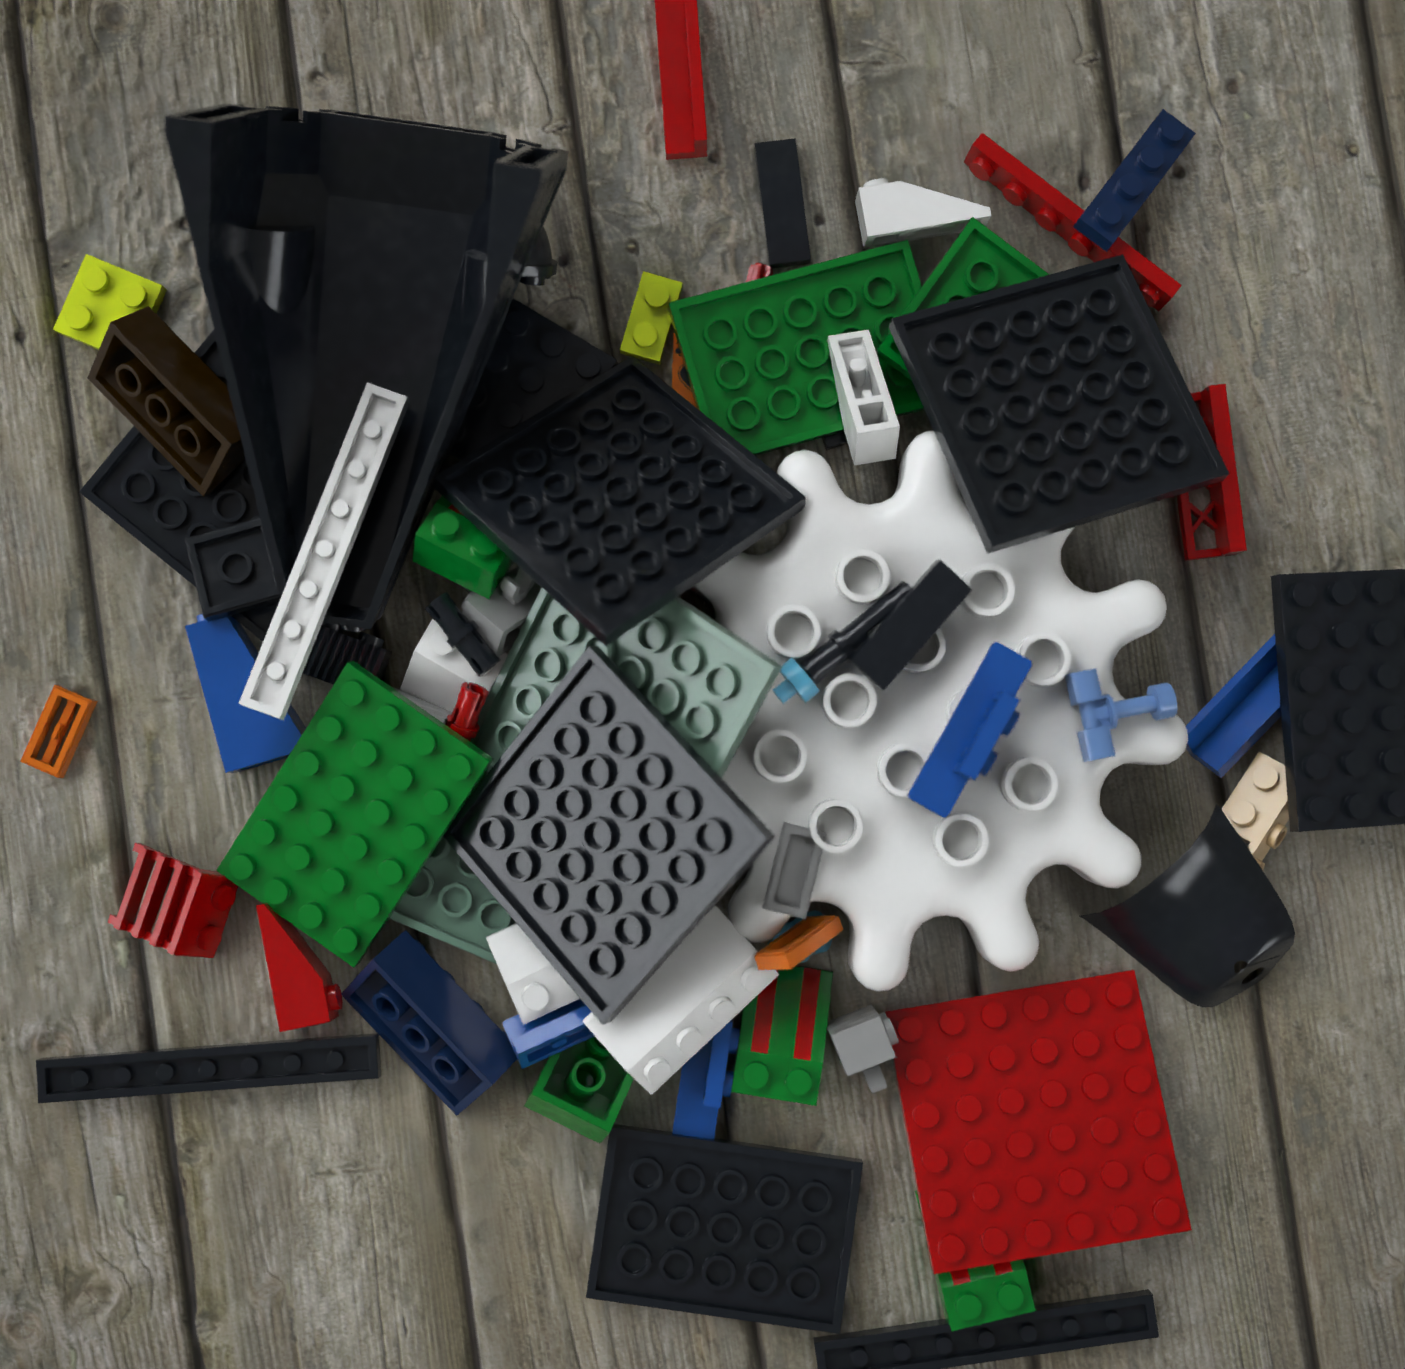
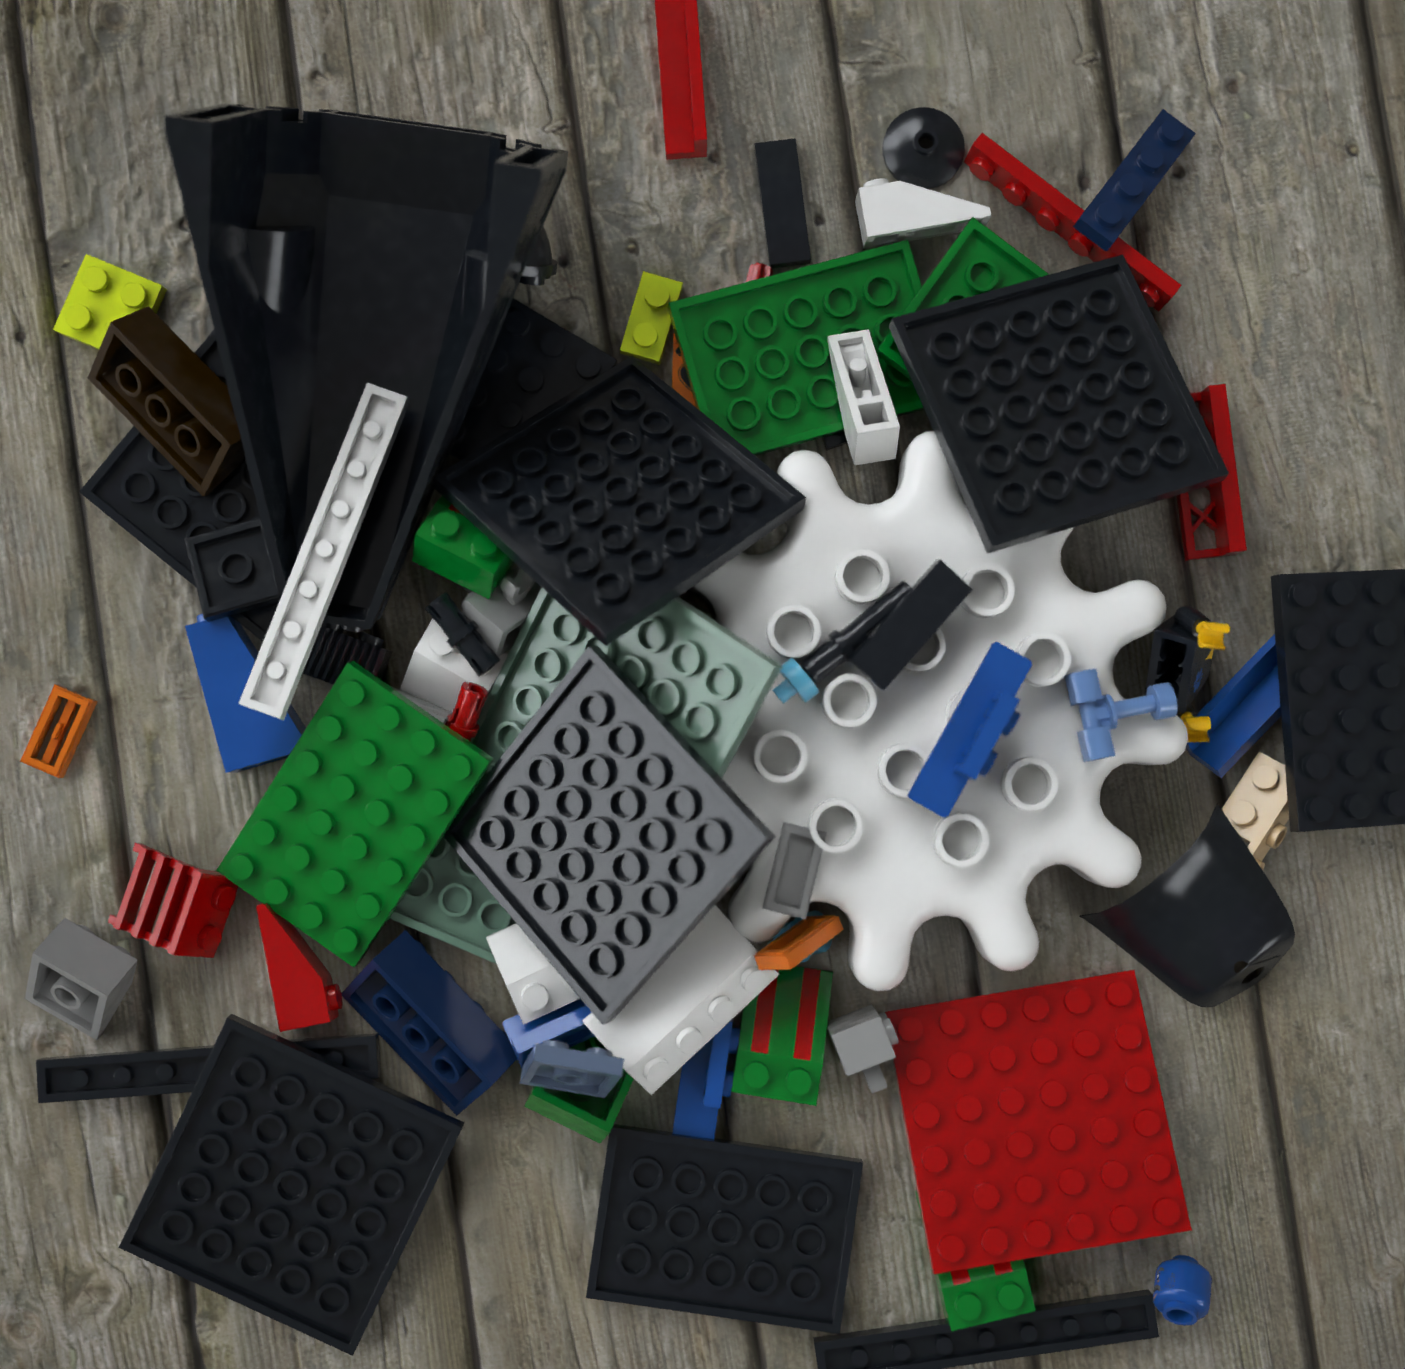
none -> light grey slope [25,918,138,1040]
none -> black plate [119,1013,465,1356]
none -> sand blue plate [520,1040,624,1098]
none -> black dish [882,107,965,189]
none -> black torso [1144,606,1230,742]
none -> blue head [1153,1255,1212,1325]

